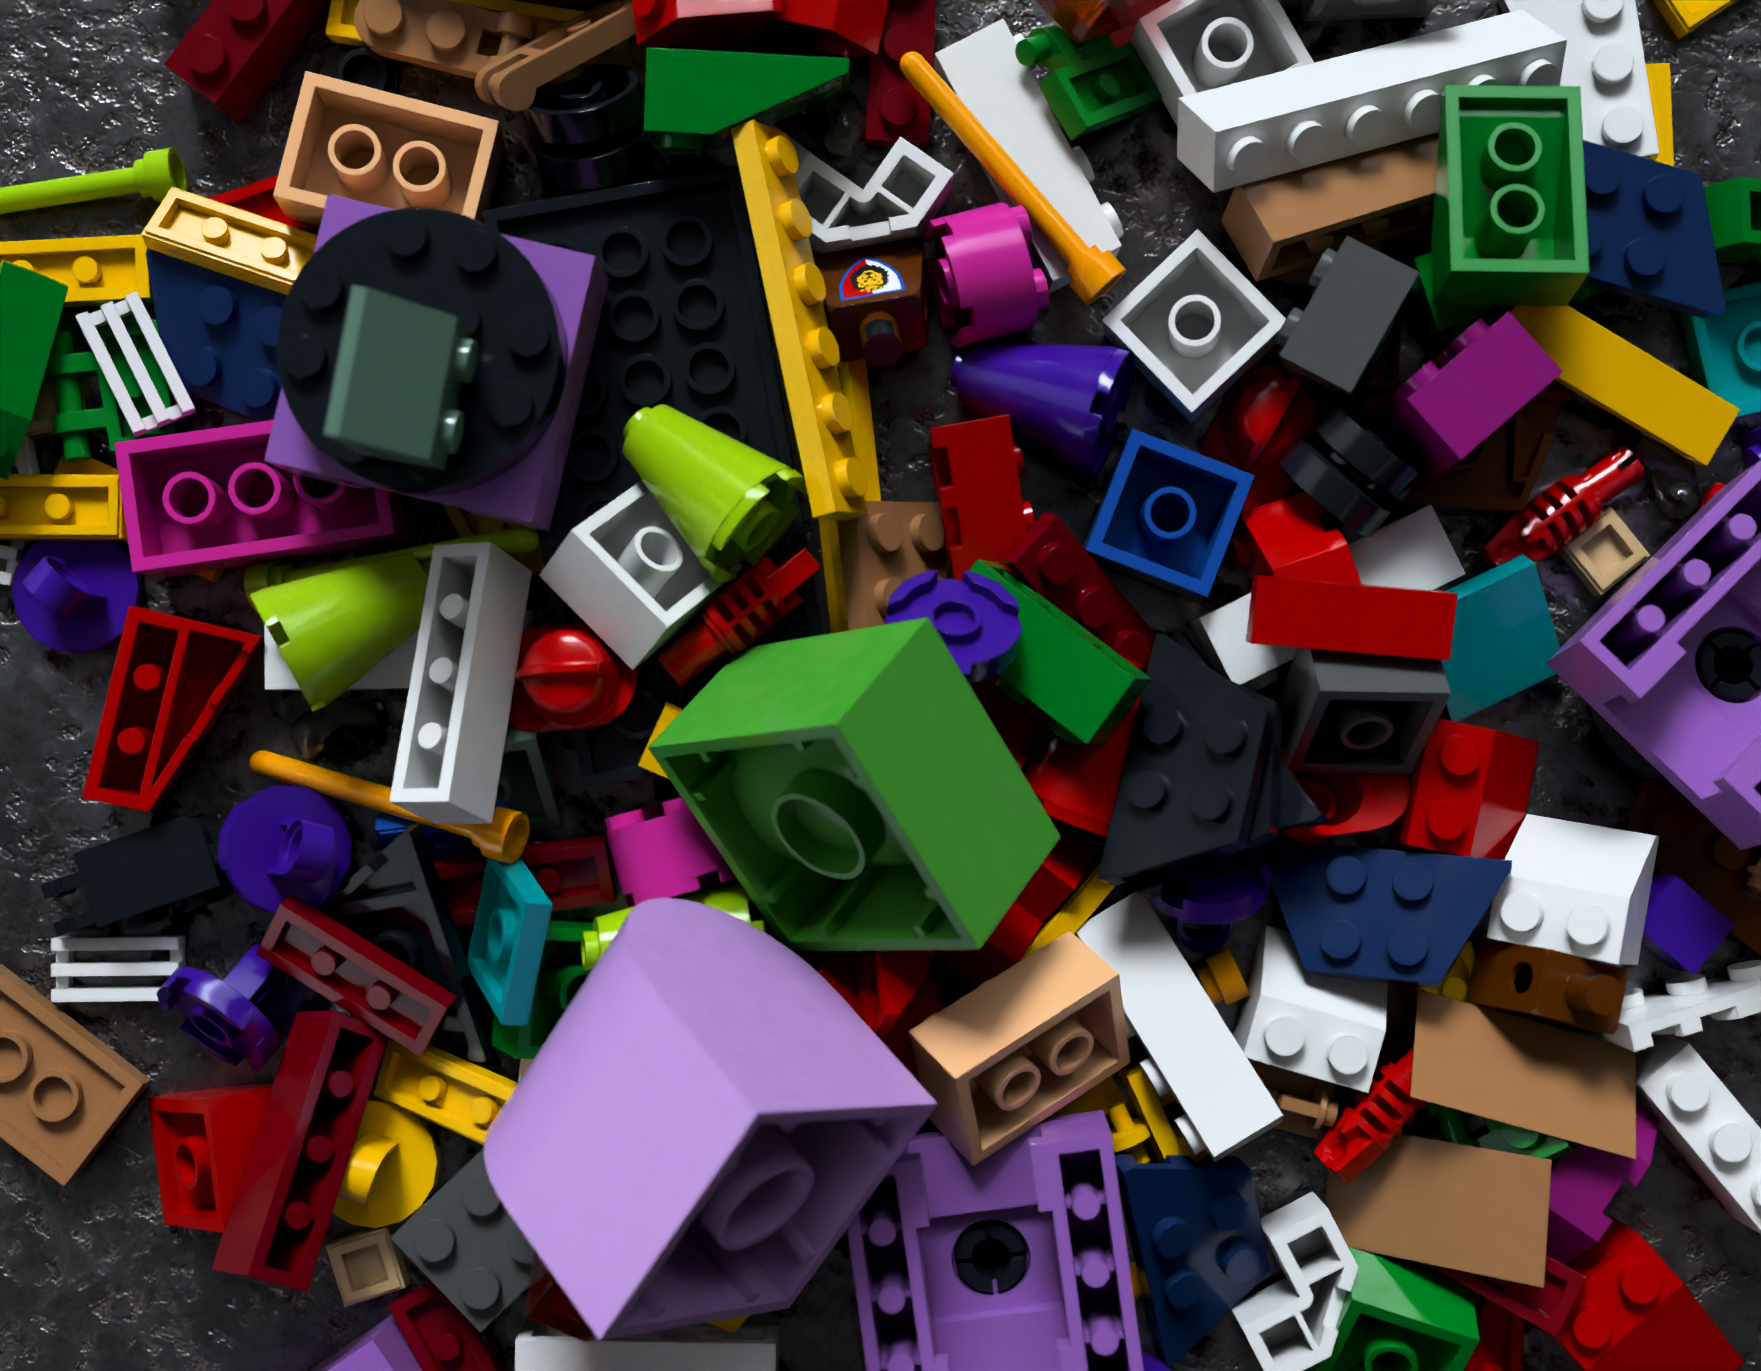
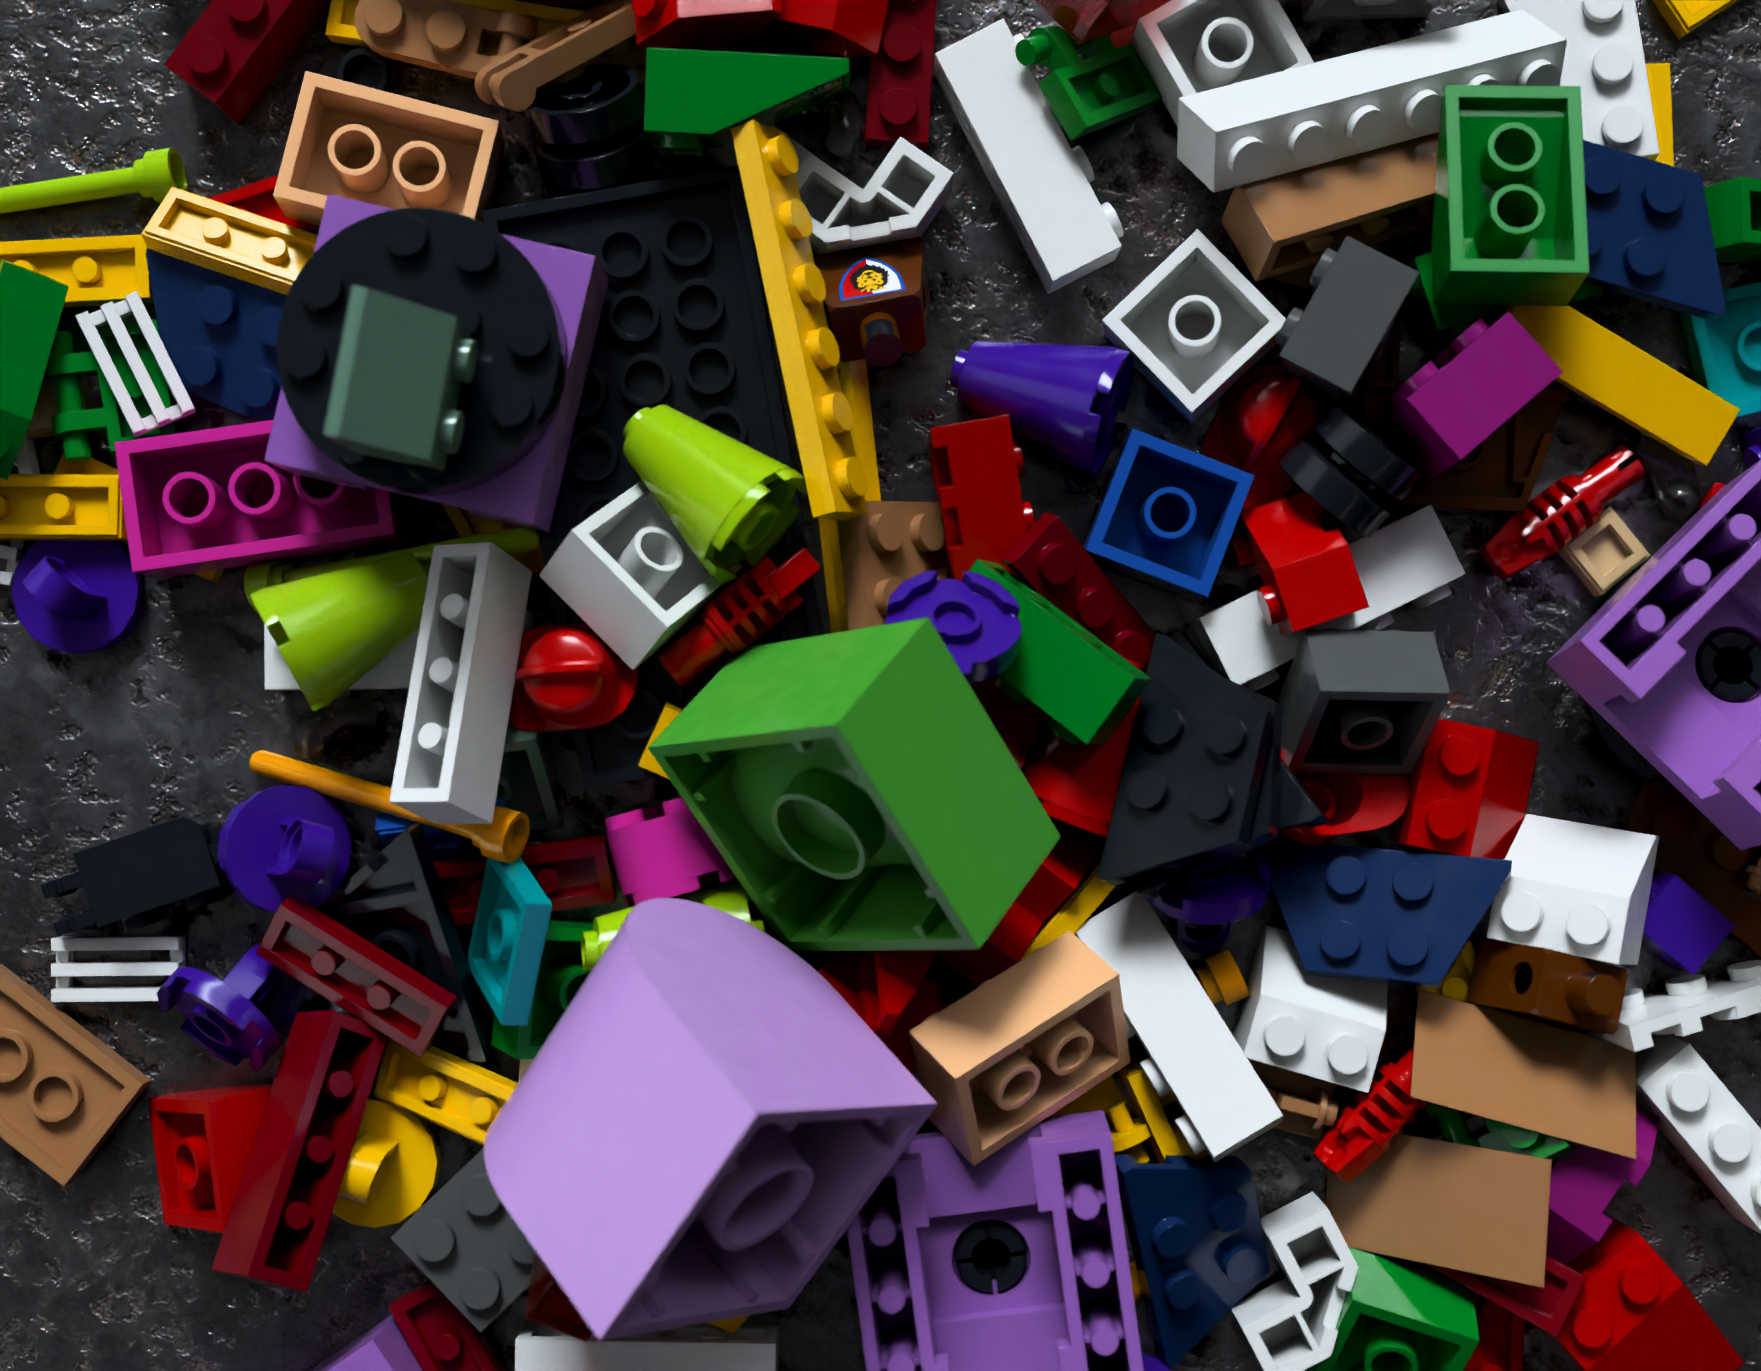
red wedge [82,606,264,812] -> none
tan tile [326,1224,410,1307] -> none
light orange piece [899,51,1126,305] -> none
dark pink brick [923,202,1049,348] -> none
red tile [1246,574,1458,661] -> none
teal tile [1441,554,1560,722] -> none

